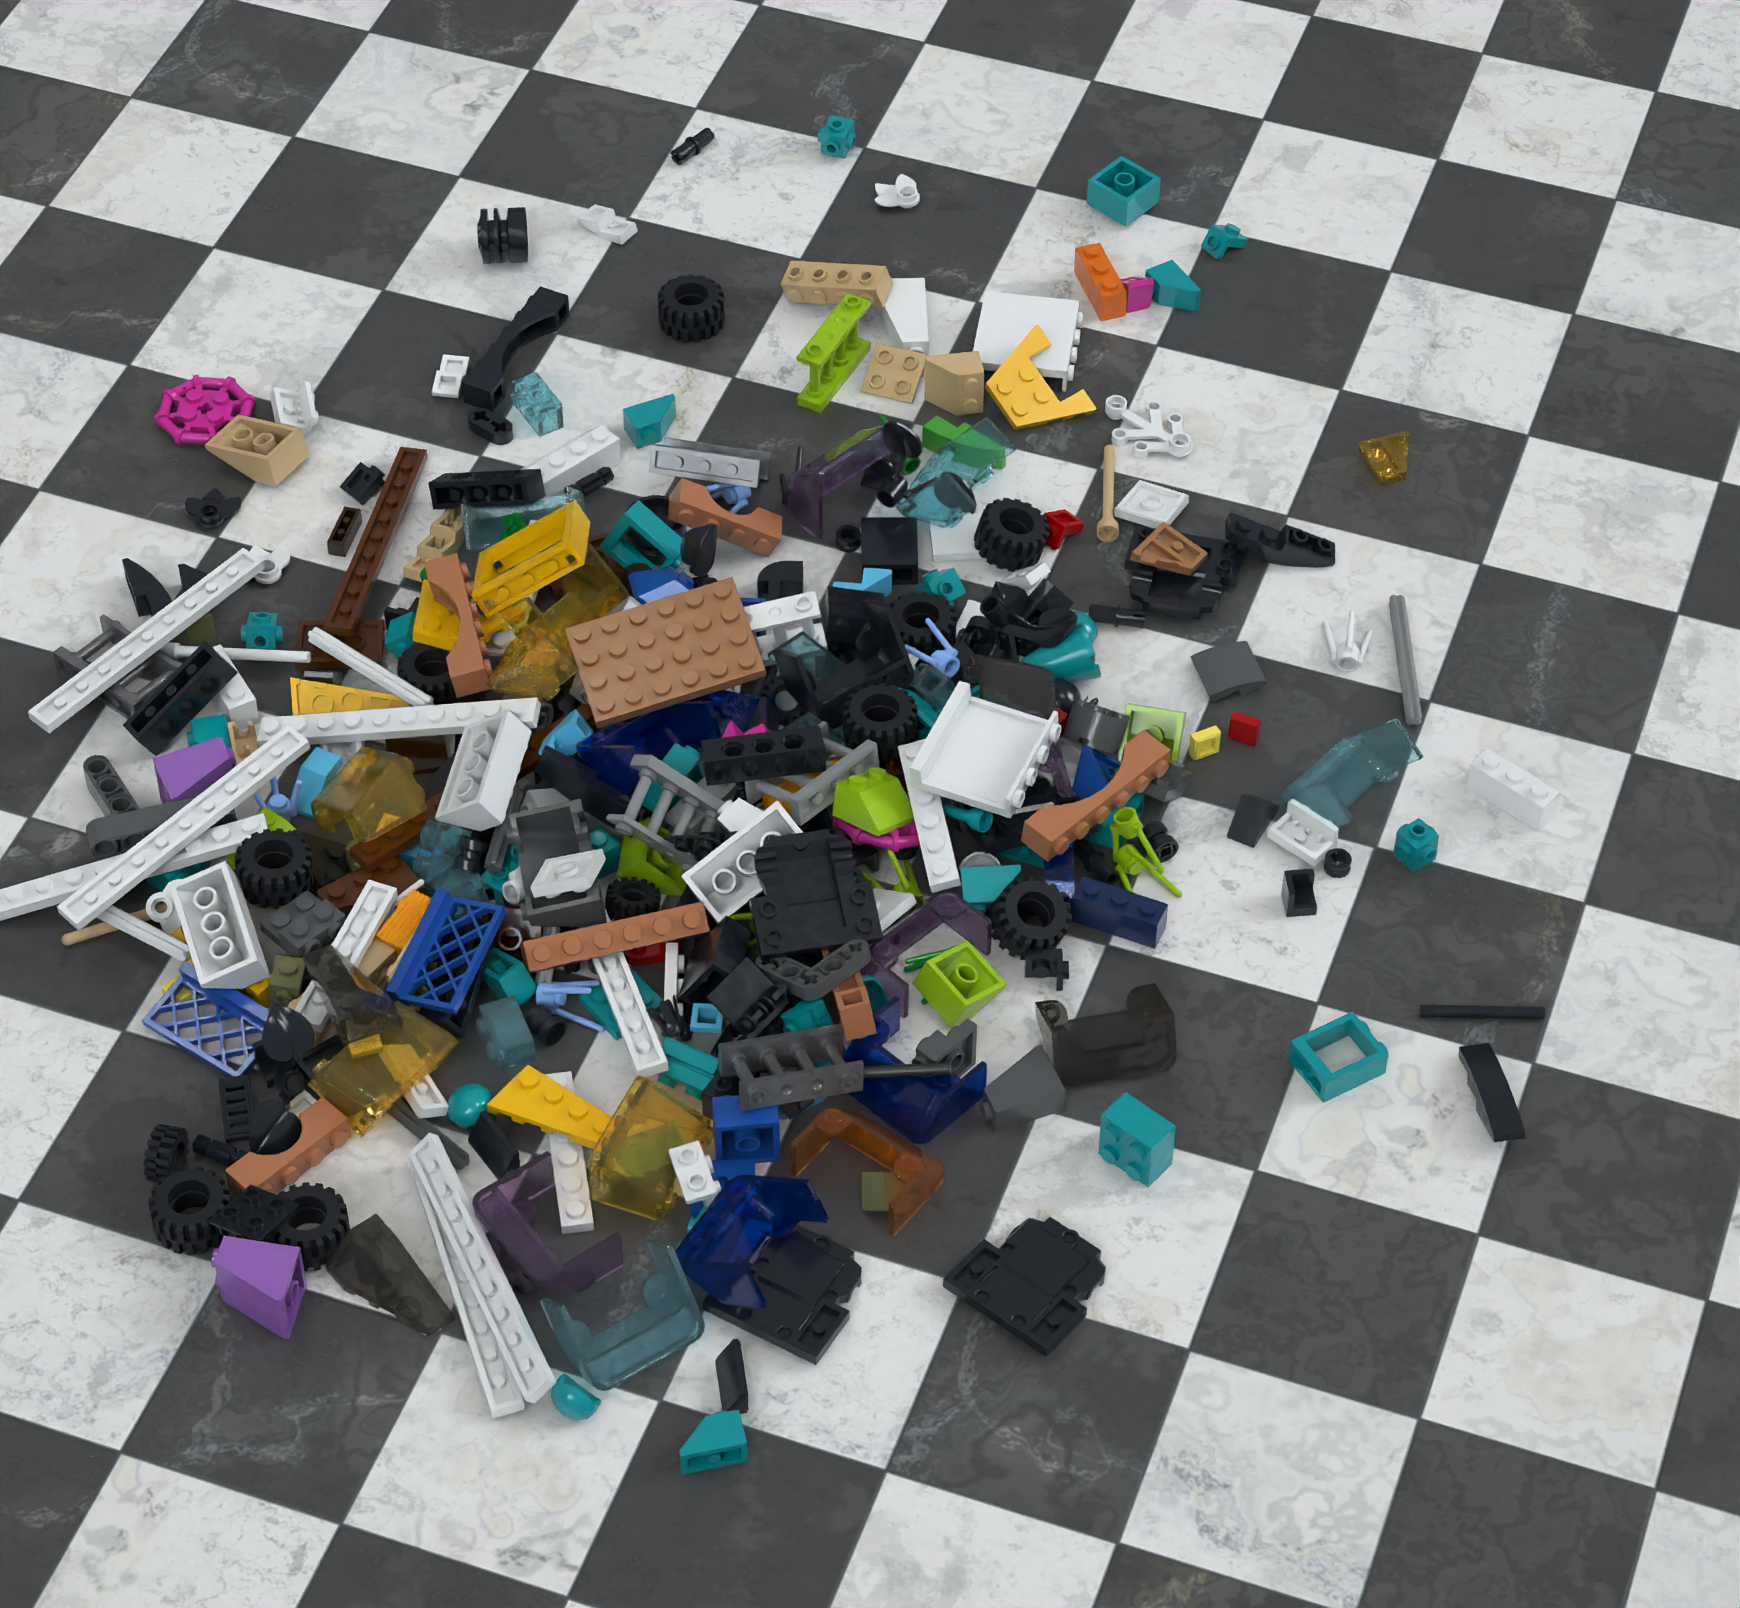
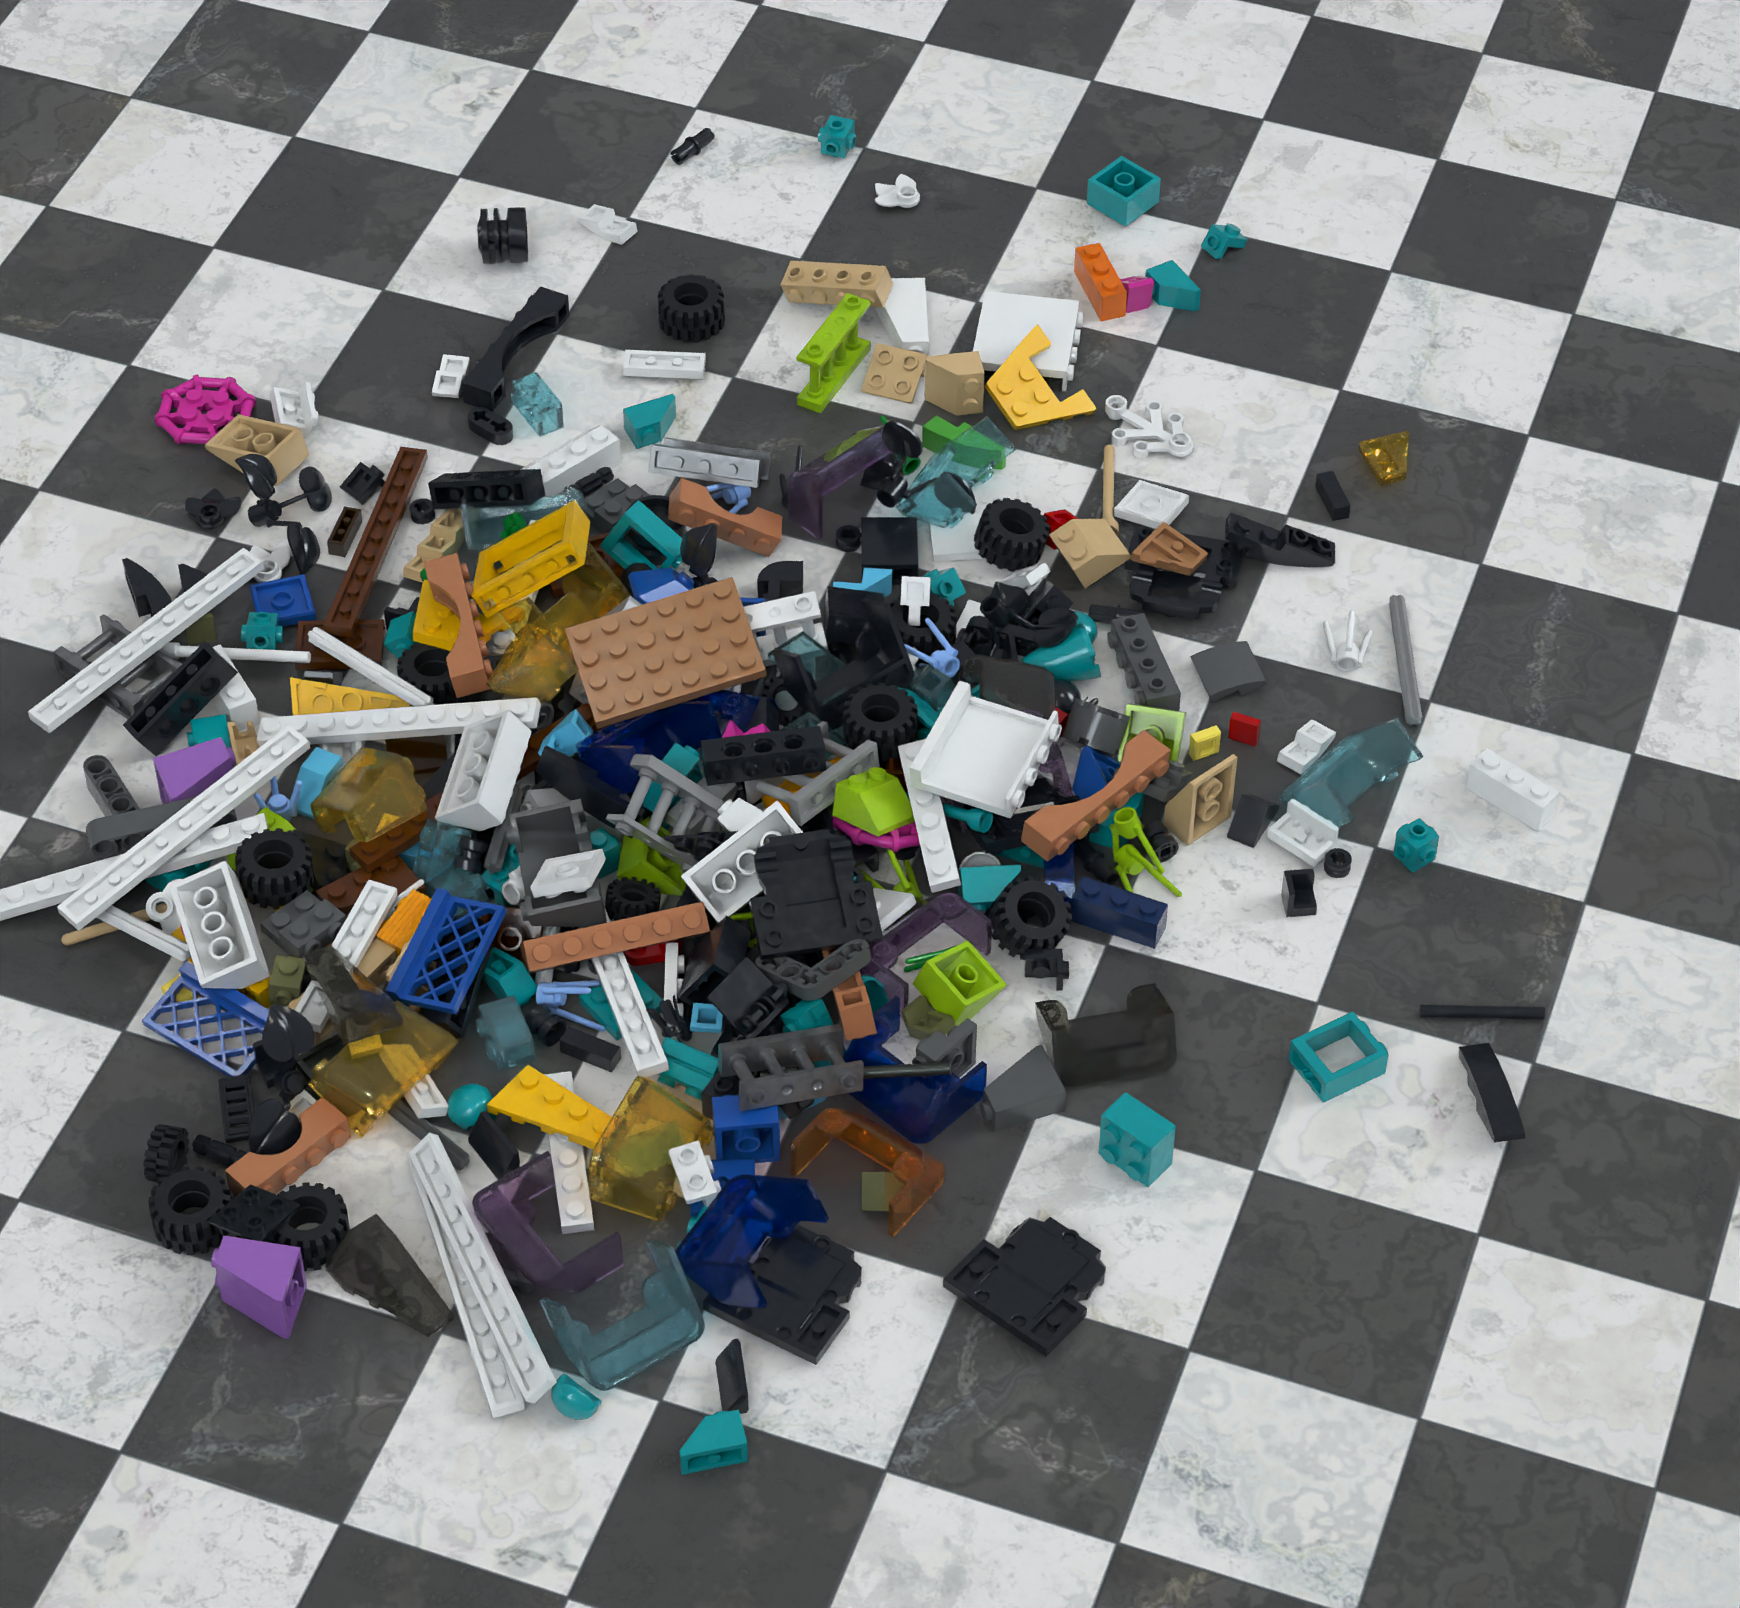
none -> black plant [235,454,332,575]
none -> blue plate [249,574,317,627]
none -> black bush [409,498,436,525]
none -> black piece [559,1027,621,1072]
none -> dark grey plate [578,478,651,533]
none -> white plate [623,350,706,379]
none -> white plate [900,576,931,626]
none -> olive bracket [901,995,956,1040]
none -> tan slope [1049,519,1131,588]
none -> dark grey brick [1107,613,1181,711]
none -> tan slope [1164,754,1237,846]
none -> white slope [1277,720,1336,774]
none -> black piece [1315,471,1351,521]

